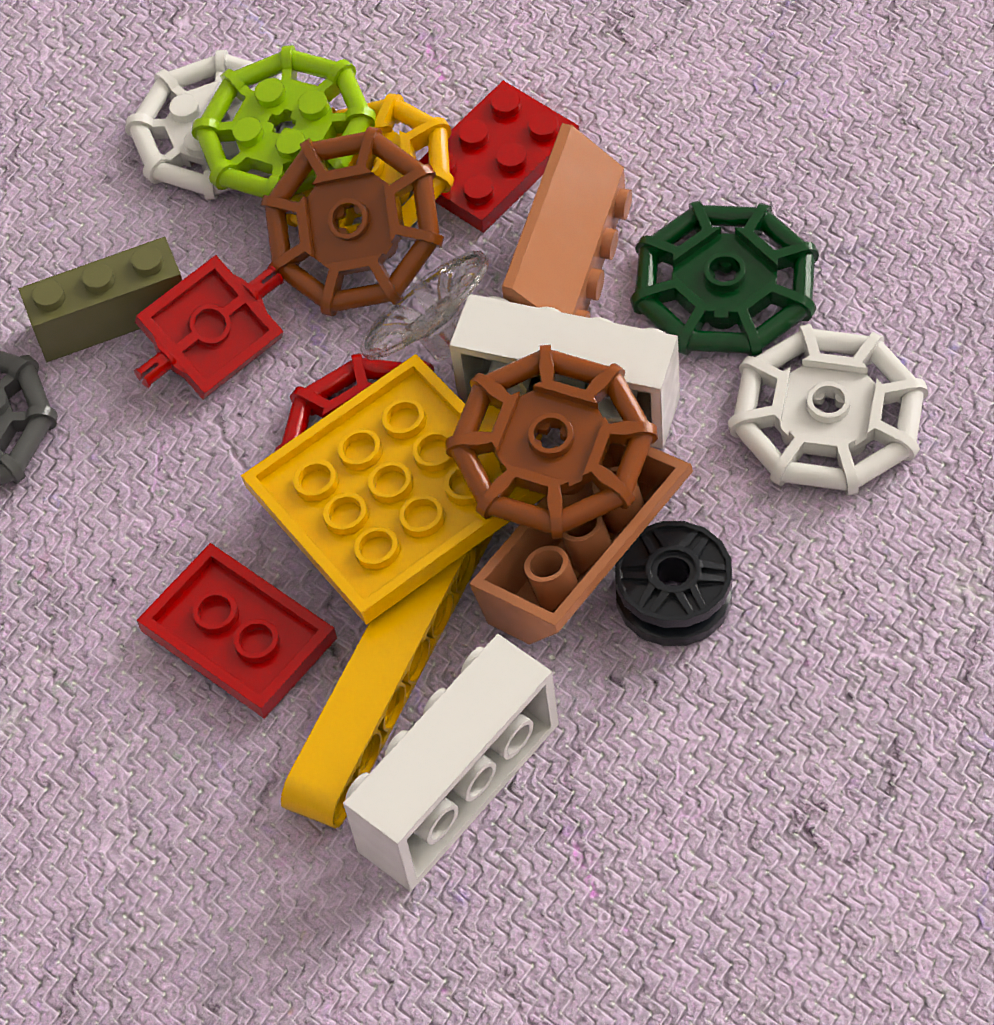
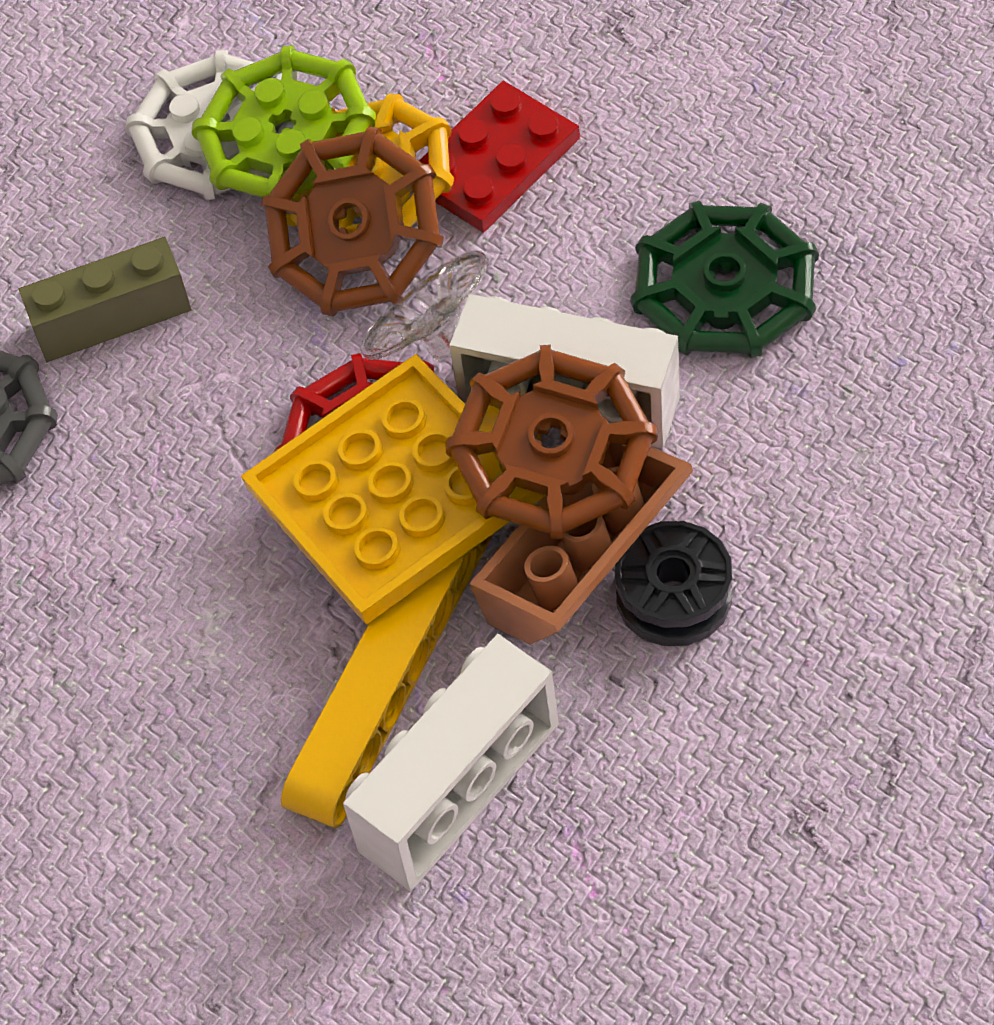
red plate [134,255,284,400] -> none
red plate [137,543,337,719] -> none
nougat slope [502,123,632,318] -> none
white plate [728,324,929,496] -> none

